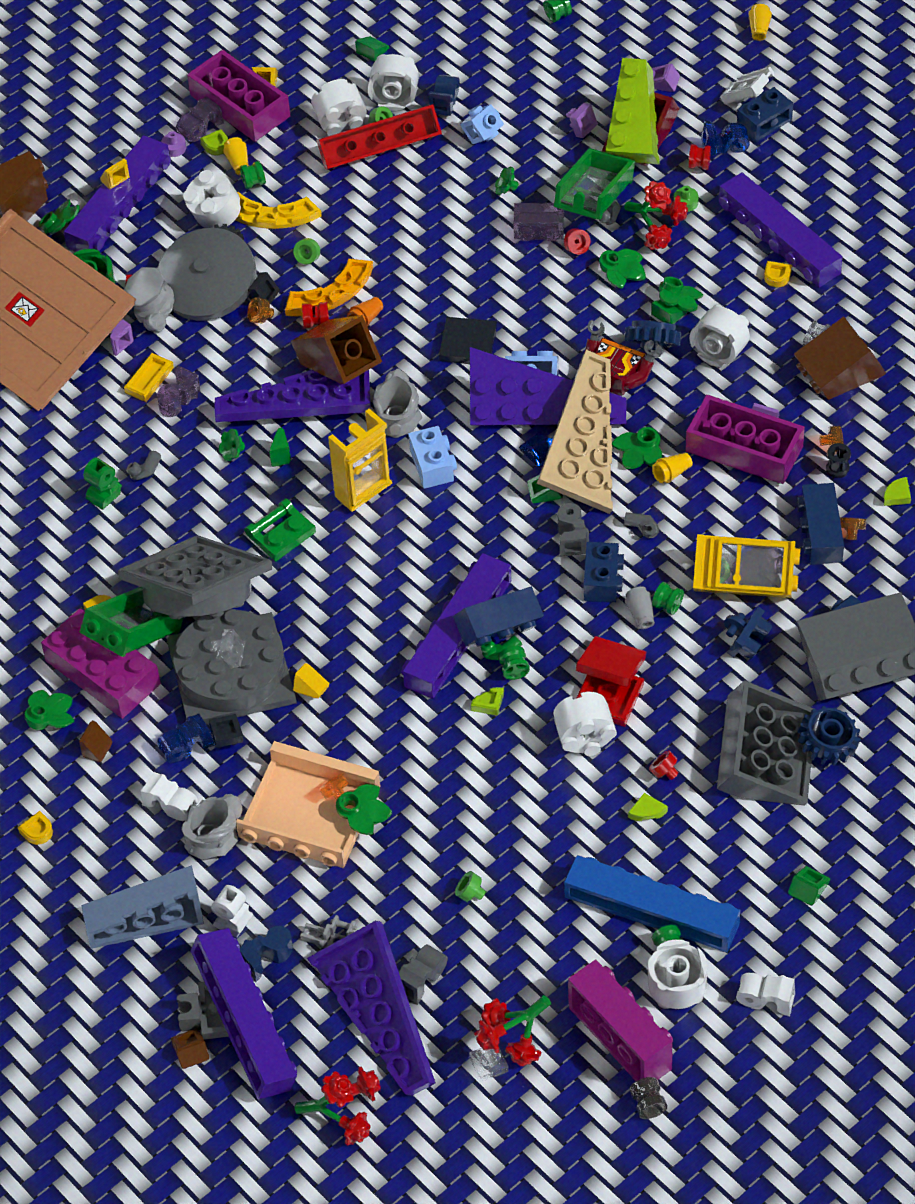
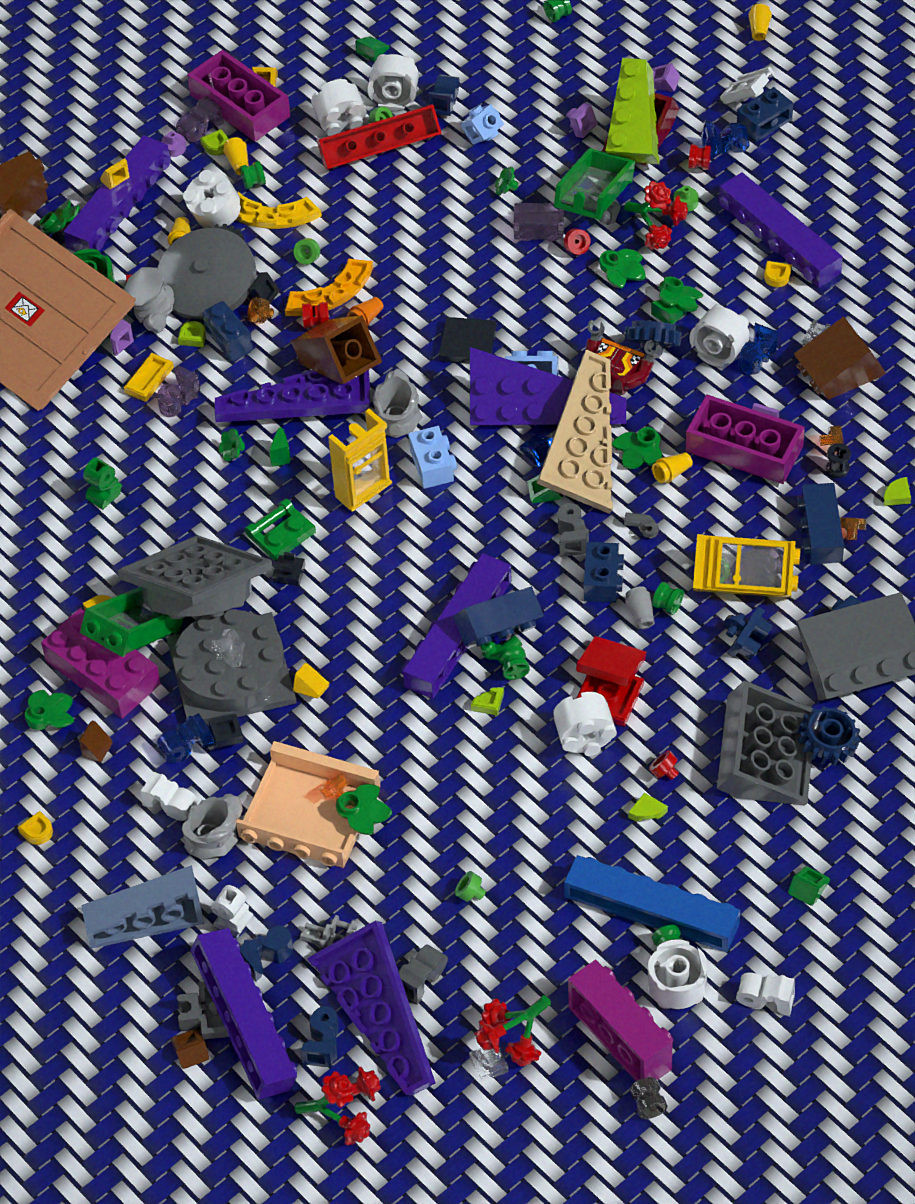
dark grey arm [126,451,161,480] -> none
none -> yellow cone [167,217,191,246]
none -> lime tile [178,321,206,347]
none -> dark blue brick [202,301,253,361]
none -> black tile [272,552,305,586]
none -> dark blue leg [300,1006,339,1068]
none -> clear blue leg [740,322,778,375]

